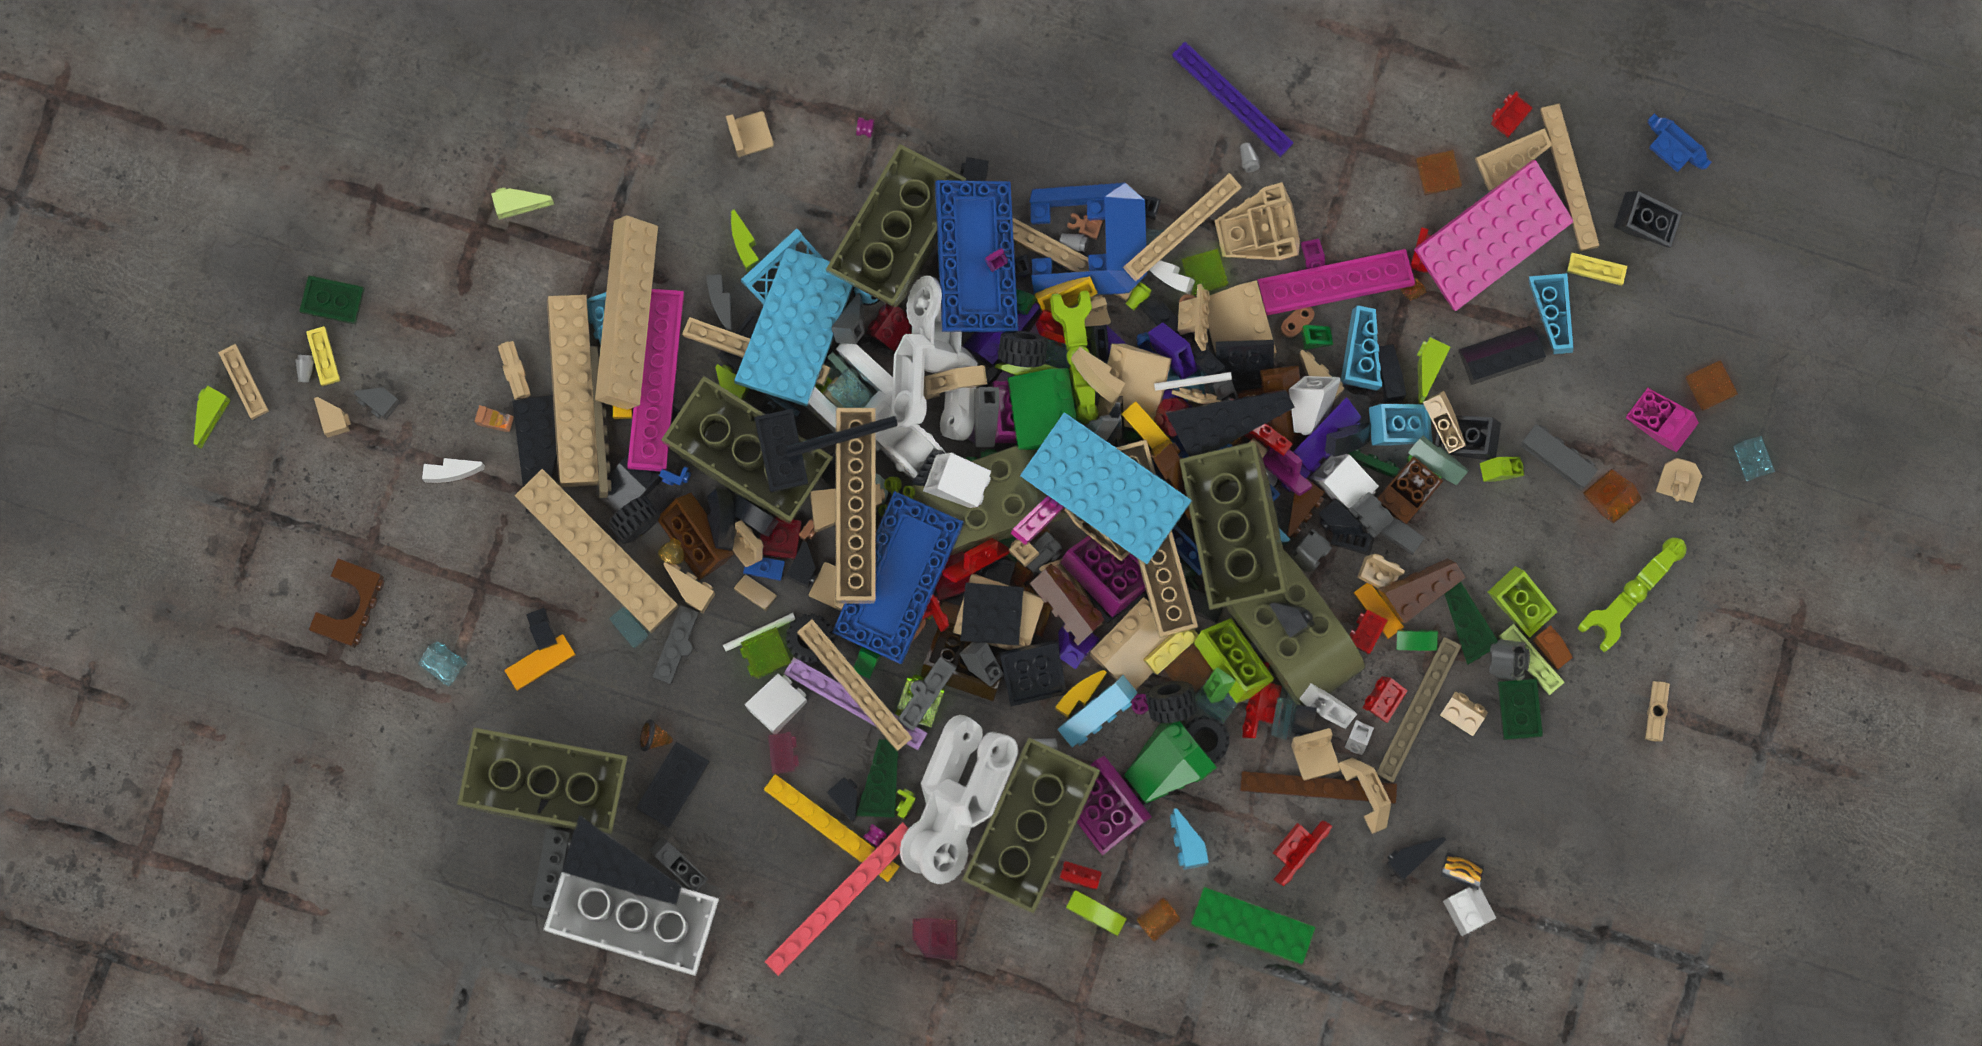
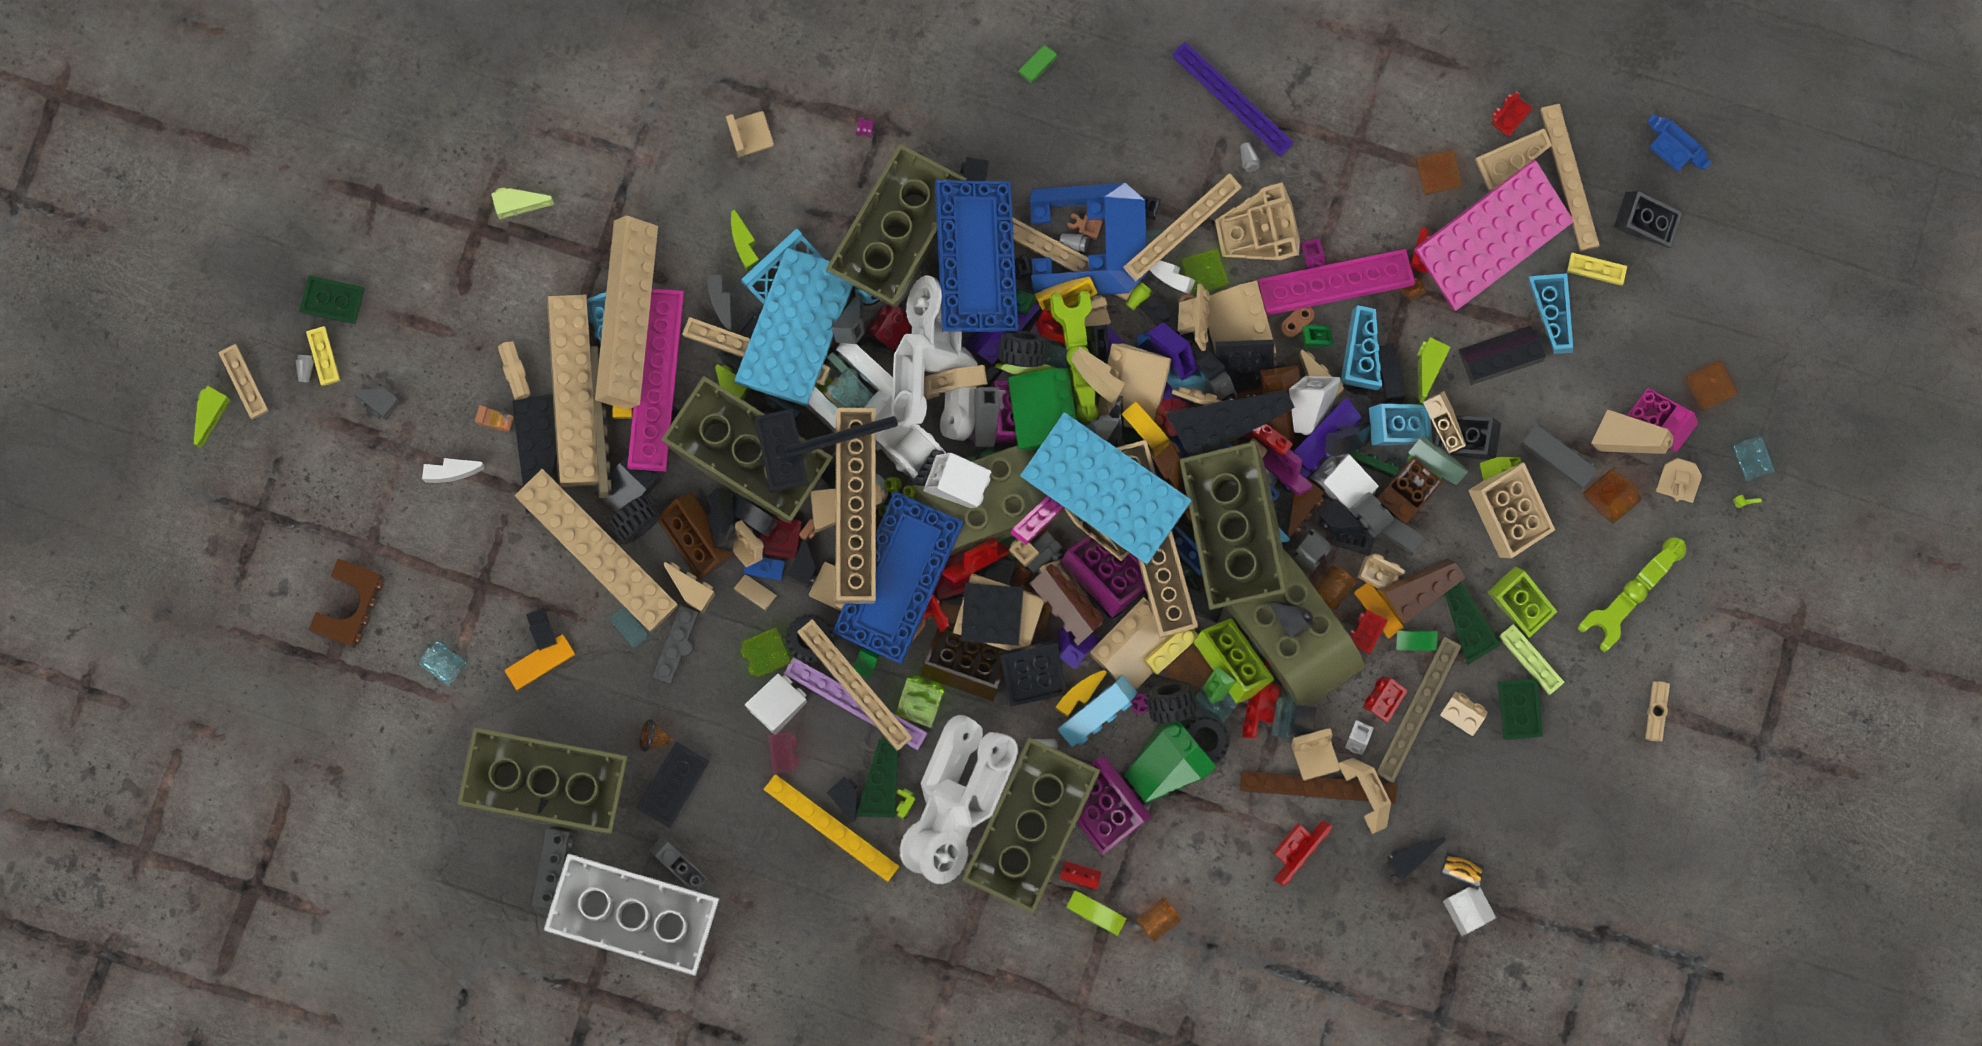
tan slope [314,397,351,437] -> none
black wing [562,815,682,906] -> none
clear yellow brick [658,539,684,564] -> none
blue bracket [659,466,691,486] -> none
white bar [723,613,796,652] -> none
coral plate [765,822,909,976] -> none
magenta wheel [863,824,887,848] -> none
dark grey hinge [898,656,957,731] -> none
clear pink slope [912,918,957,960] -> none
dark grey slope [960,642,1004,686] -> none
magenta slope [985,248,1008,272] -> none
white bar [1154,372,1232,391] -> none
medium azure slope [1170,808,1209,870] -> none
green brick [1190,887,1315,965] -> none
white slope [1300,684,1357,729] -> none
dark grey brick [1489,639,1530,681] -> none
dark orange slope [1533,625,1573,670] -> none
none -> bright green slope [1018,45,1058,84]
none -> clear orange piece [1315,565,1356,610]
none -> tan slope [1468,463,1555,558]
none -> tan slope [1592,409,1673,454]
none -> lime hand [1733,495,1762,508]

